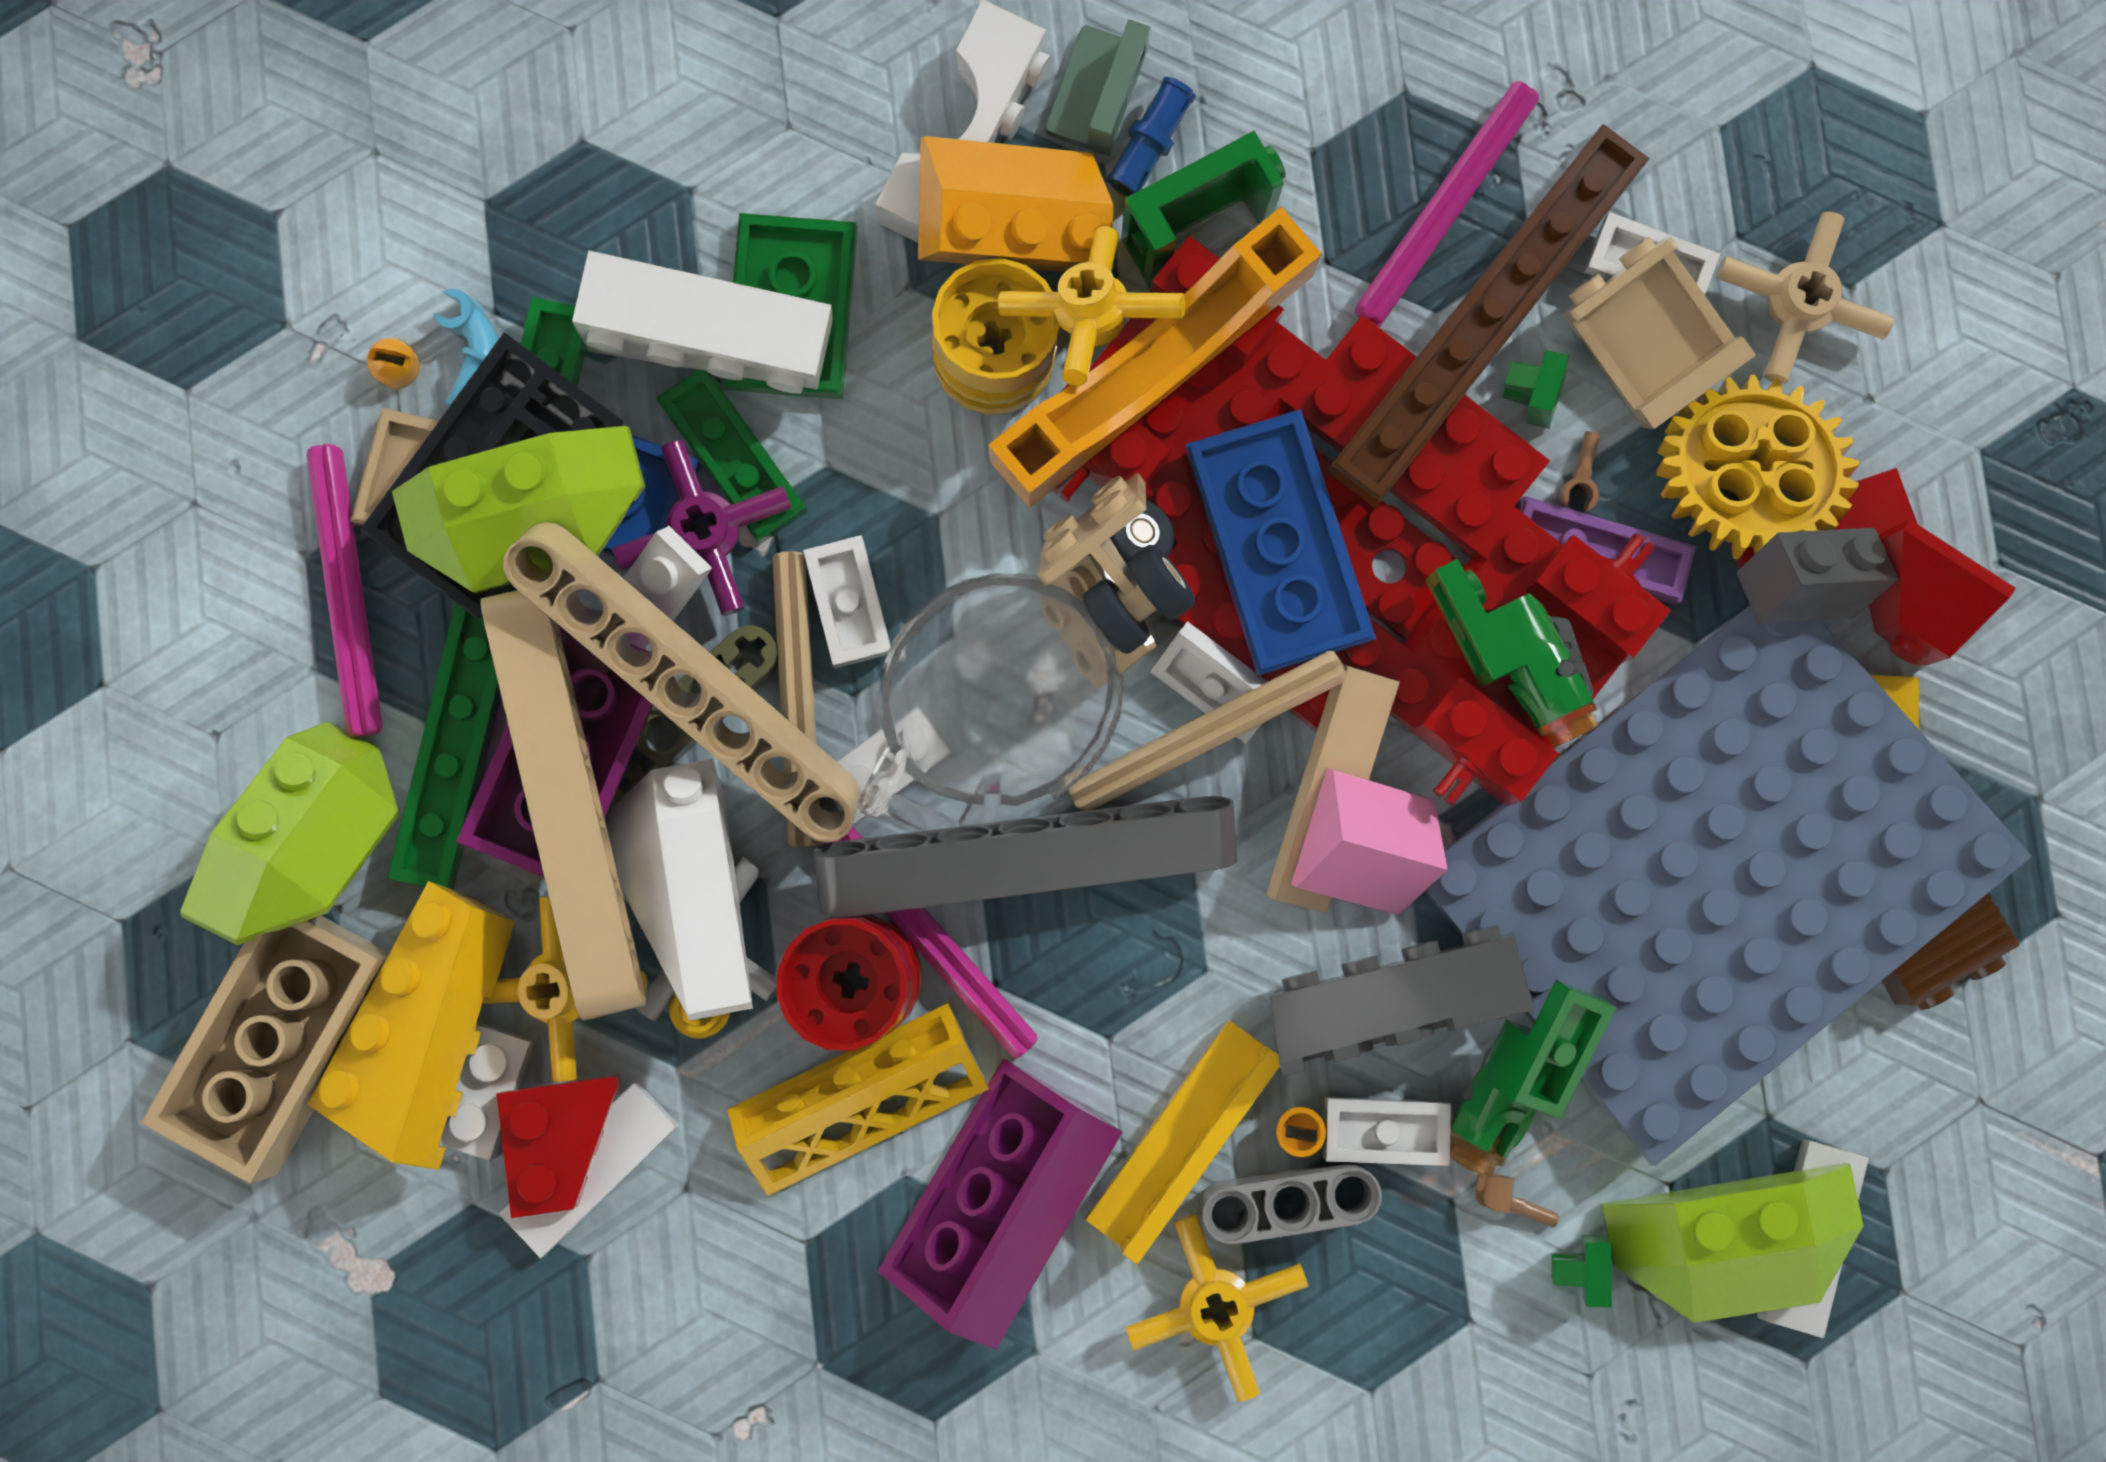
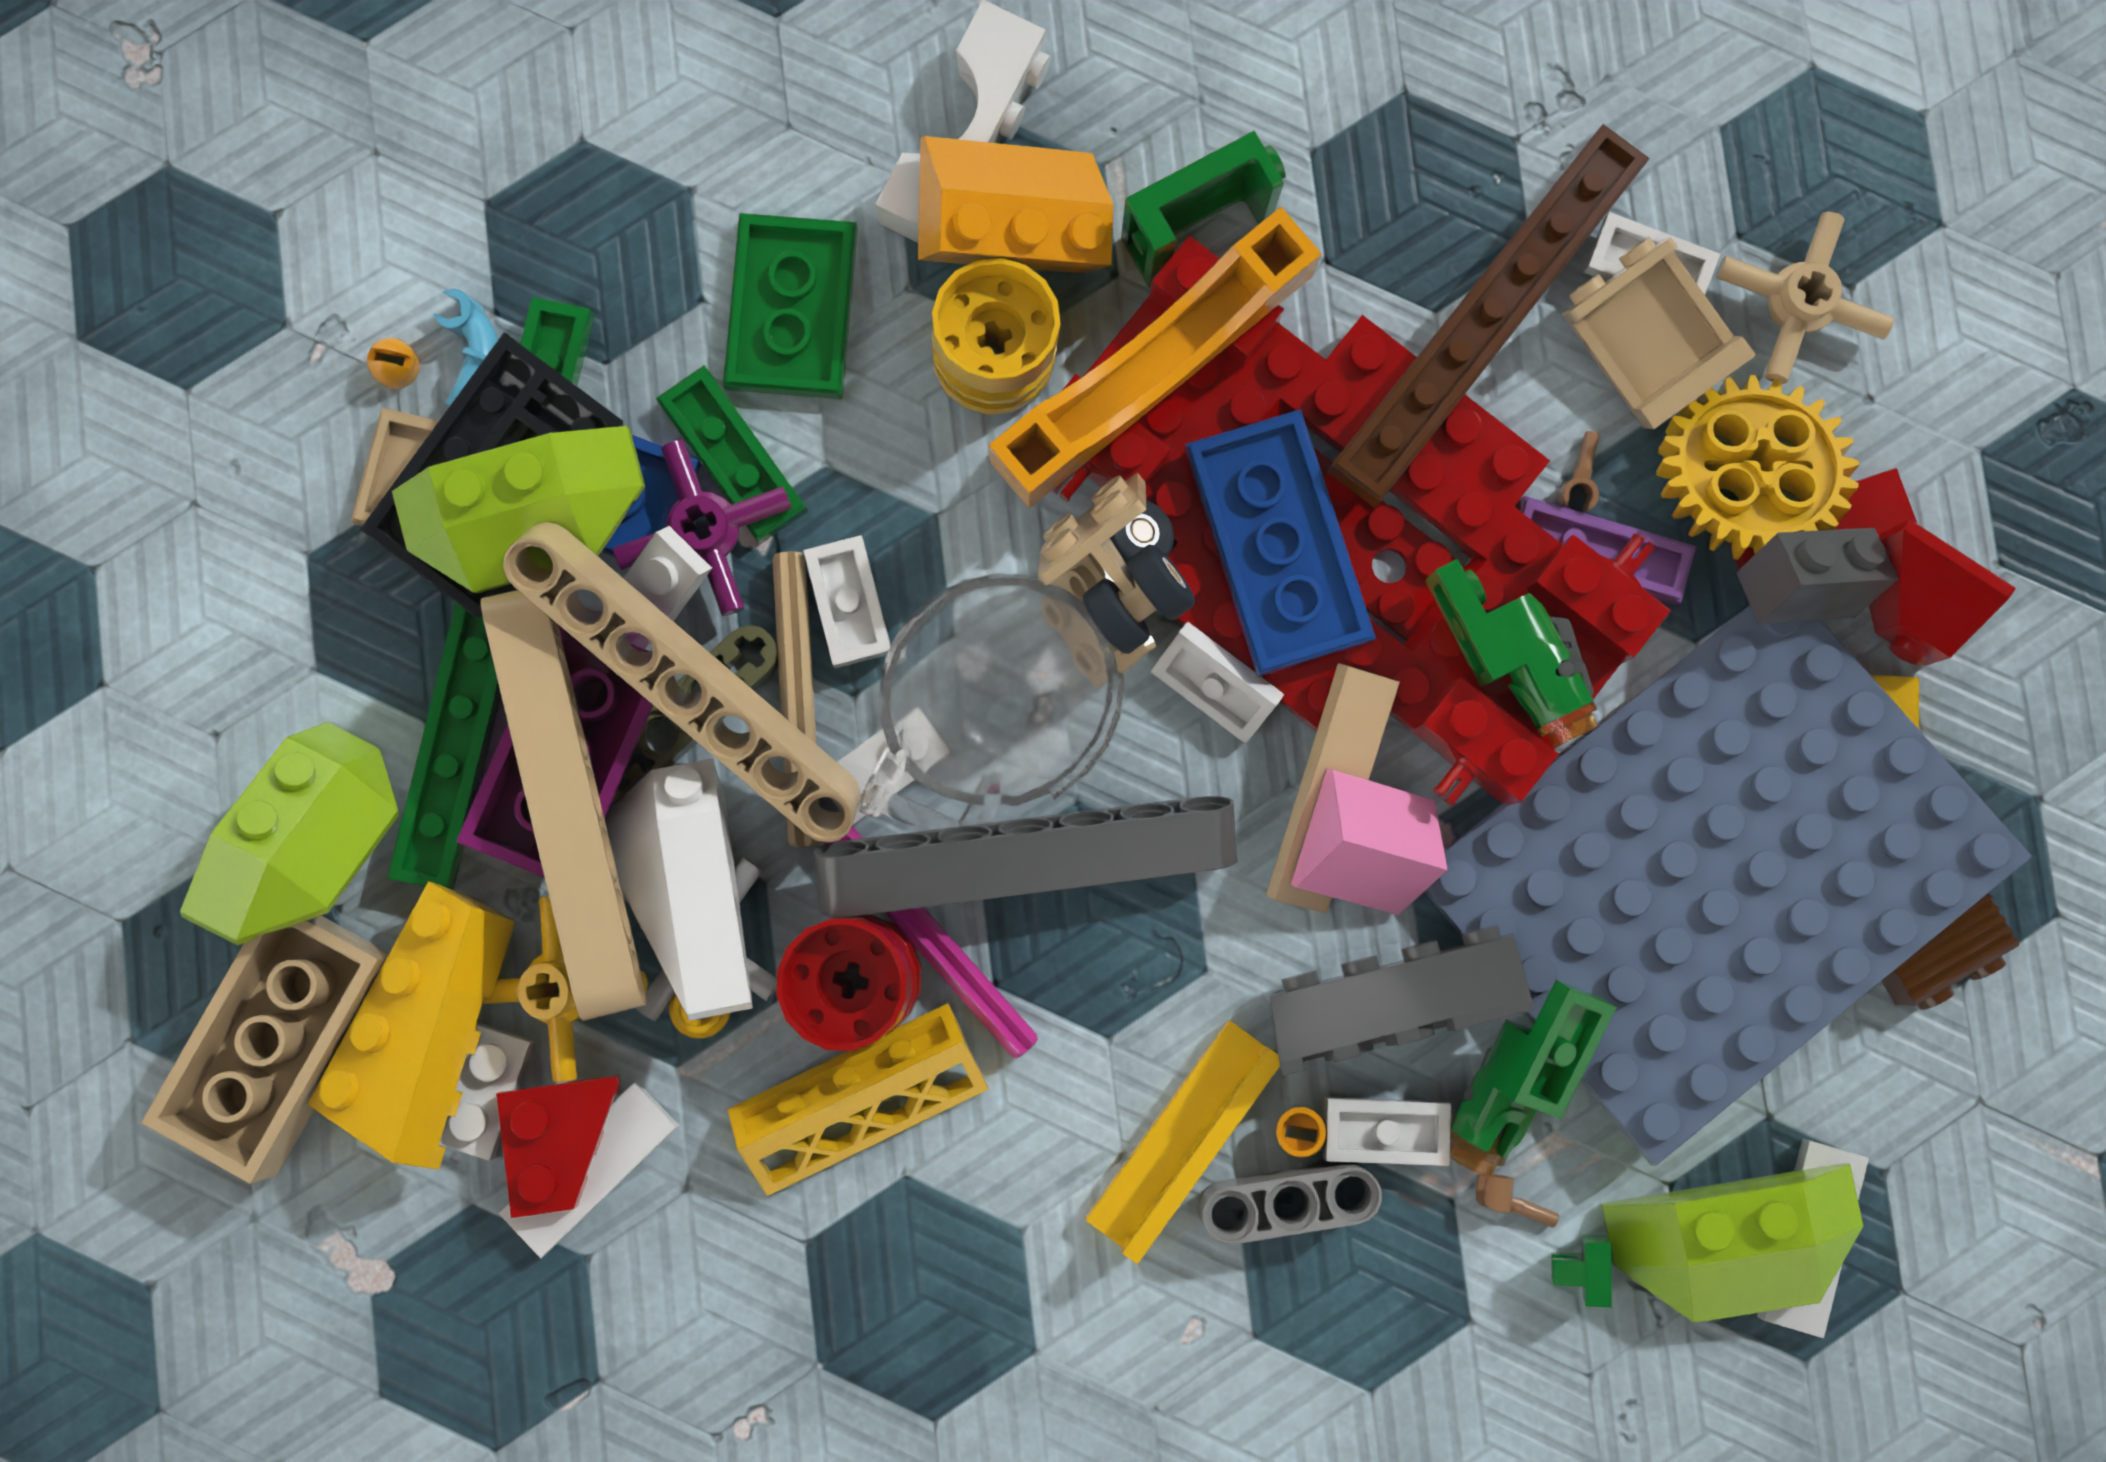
dark pink axle [306,444,383,737] -> none
white wedge [572,250,833,393] -> none
magenta slope [878,1058,1123,1350] -> none
yellow bar [998,226,1185,386] -> none
sand green panel [1046,19,1151,156] -> none
tan axle [1069,651,1347,811] -> none
blue pin [1106,76,1196,197] -> none
yellow bar [1125,1213,1309,1402] -> none
dark pink axle [1354,81,1539,327] -> none
green tile [1503,350,1569,429] -> none

